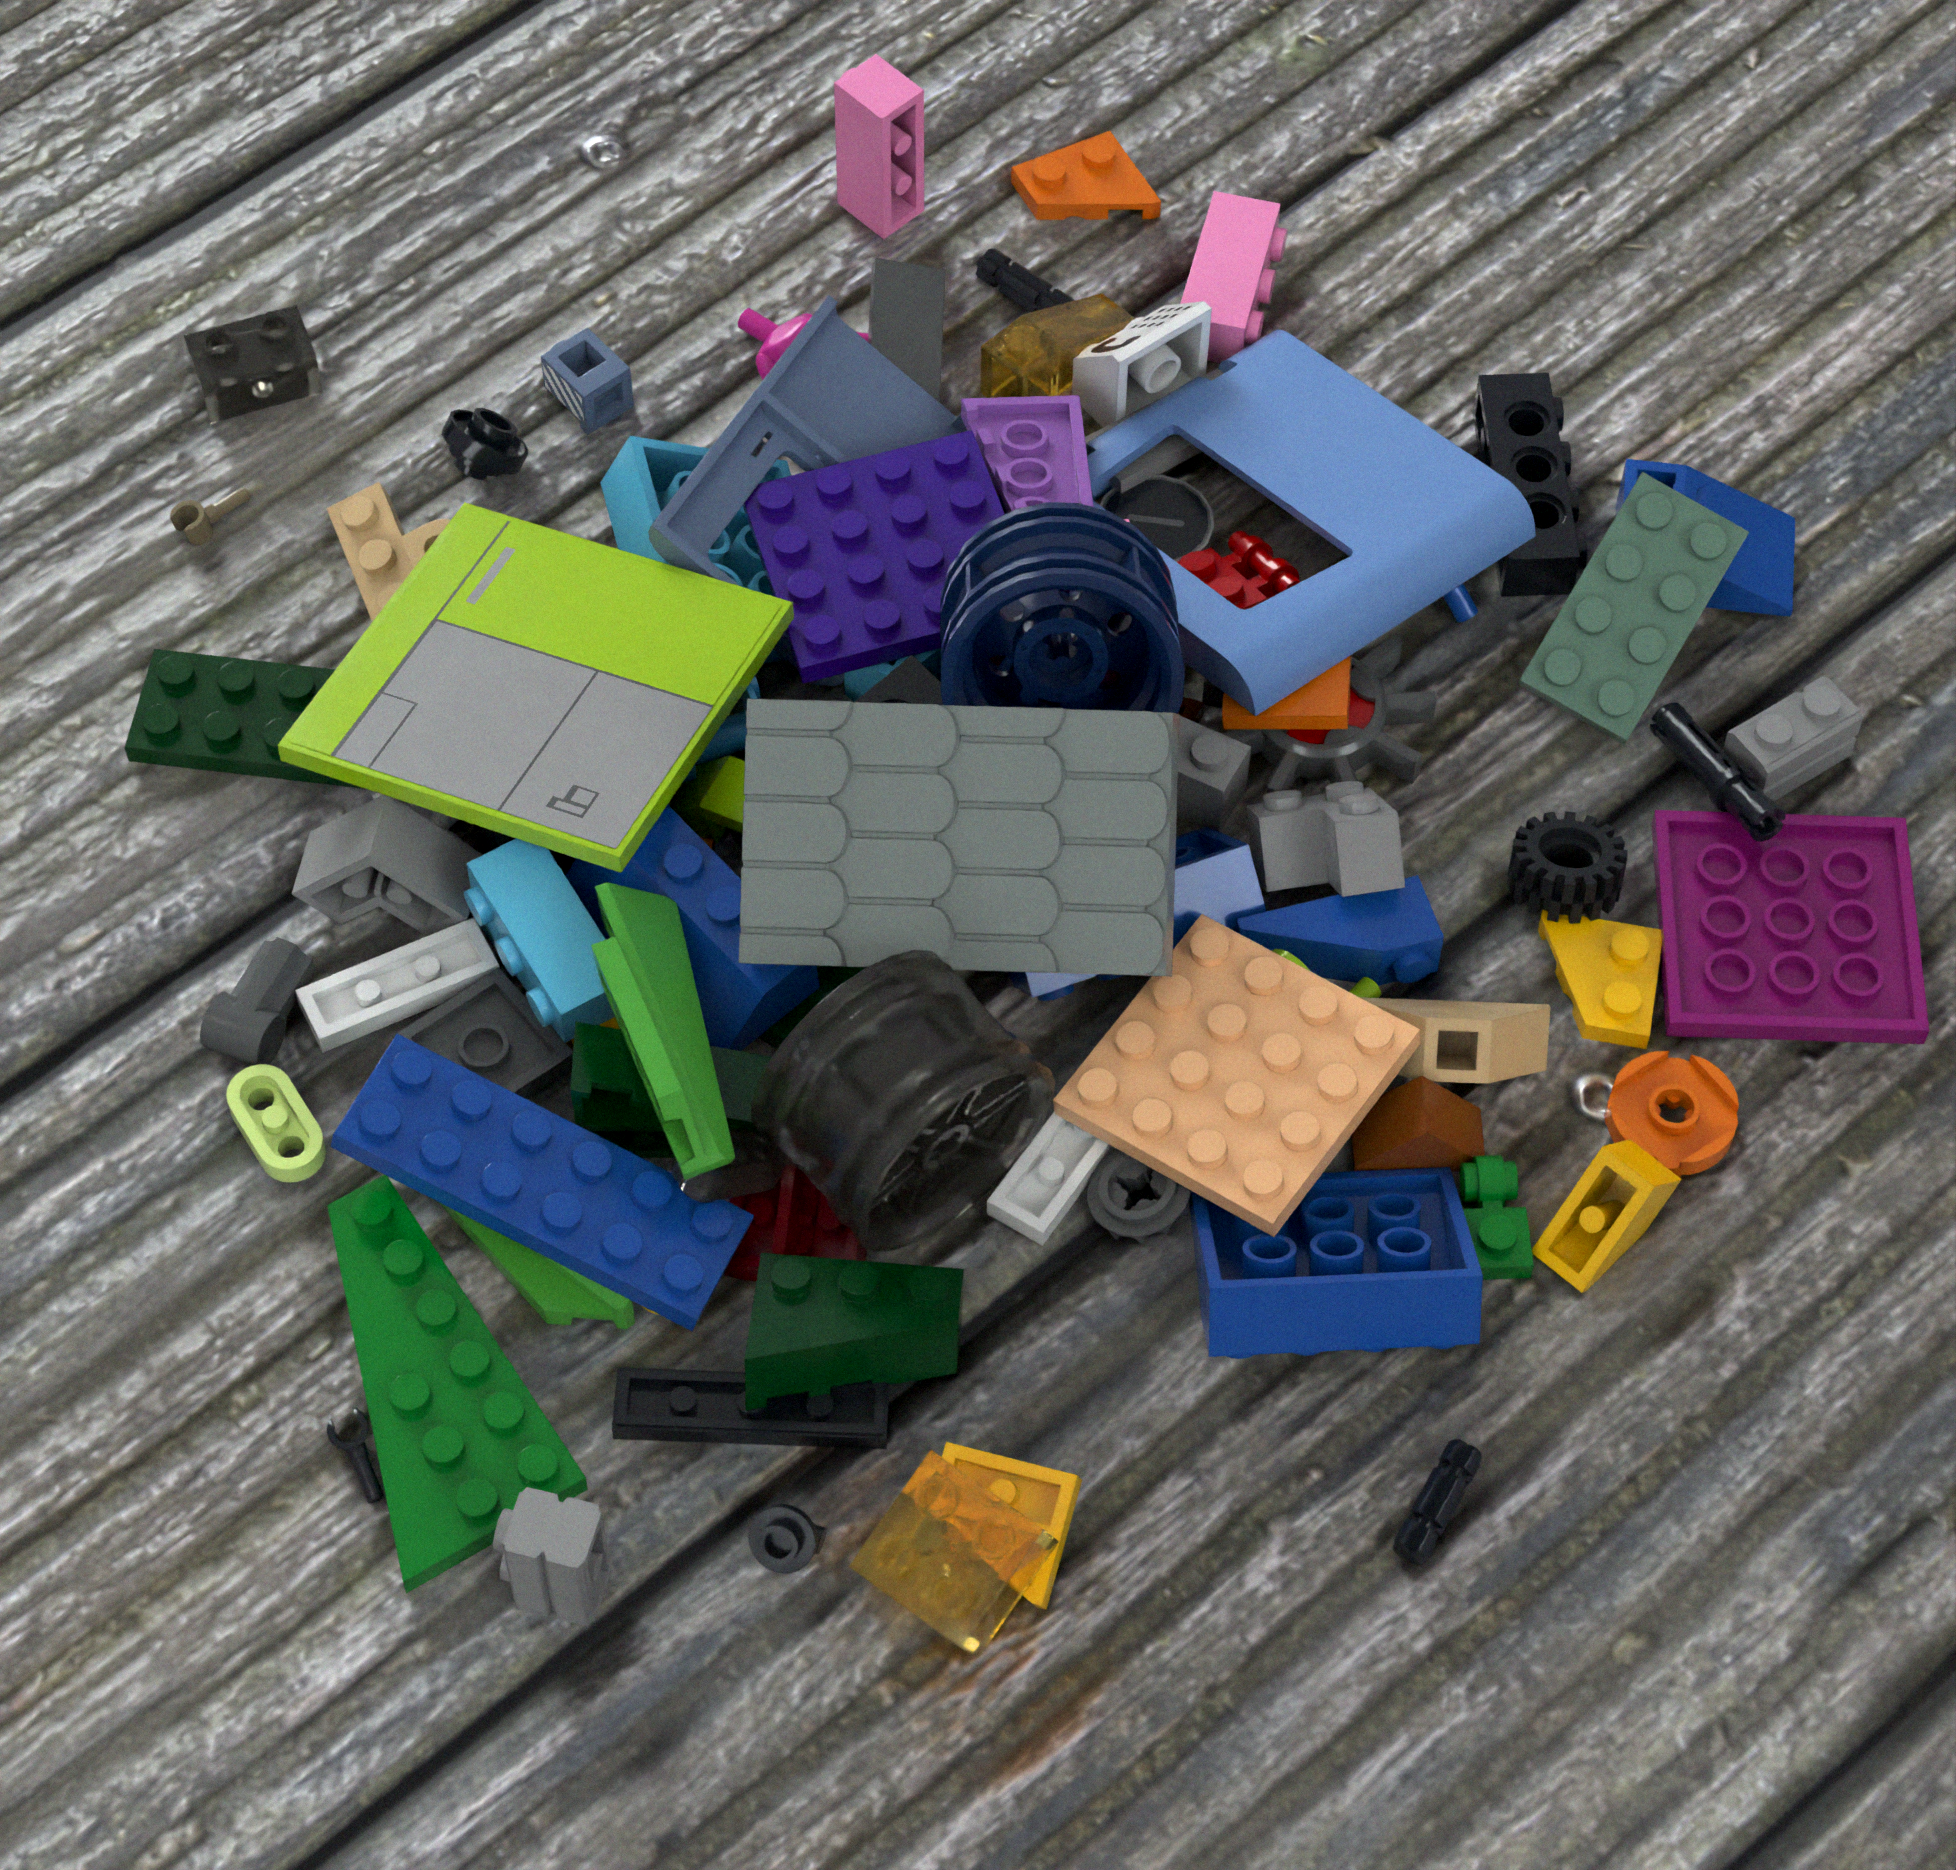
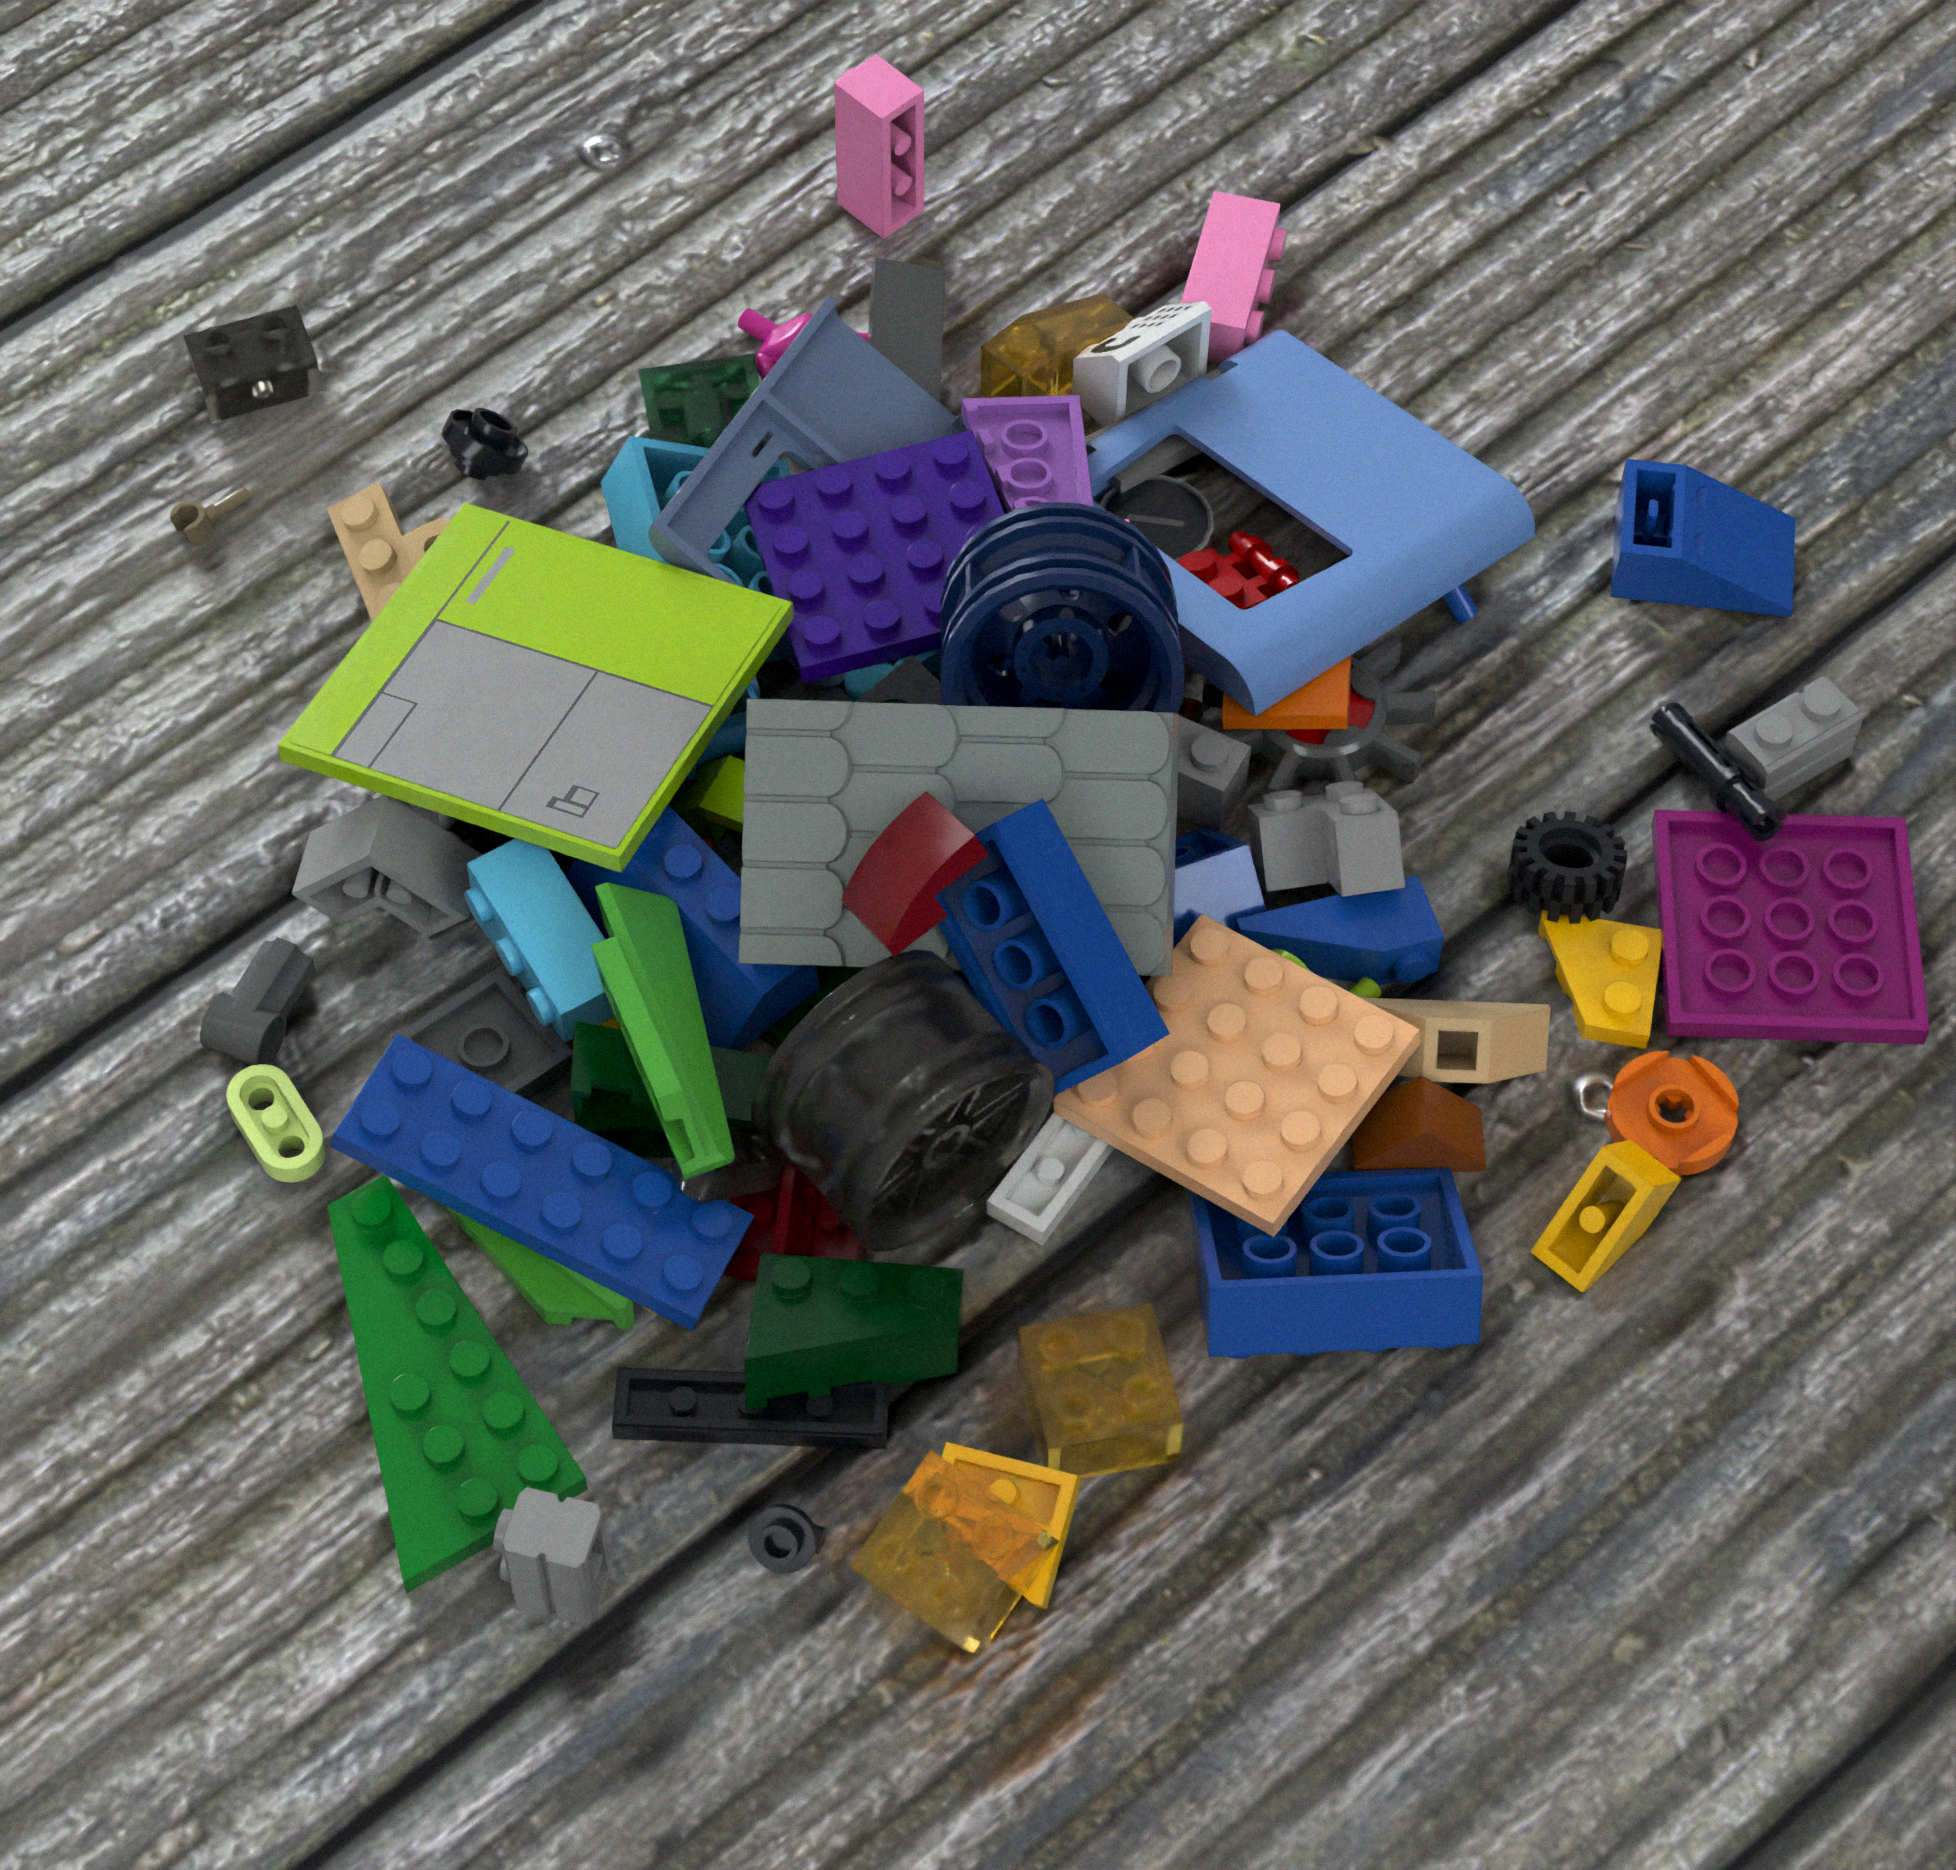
dark green plate [125,649,365,789] -> none
white plate [295,917,500,1053] -> none
black hand [327,1407,384,1504] -> none
sand blue brick [541,327,634,435] -> none
black axle [976,248,1076,328] -> none
orange wing [1011,131,1161,220] -> none
dark grey gear [1087,1149,1193,1243] -> none
black axle [1393,1439,1482,1565] -> none
green plate [1459,1155,1534,1280] -> none
black brick [1472,373,1587,597] -> none
sand green plate [1518,472,1749,745] -> none
none -> clear green plate [638,353,768,454]
none -> dark red slope [841,791,988,957]
none -> blue slope [935,798,1170,1105]
none -> clear yellow brick [1017,1302,1184,1479]

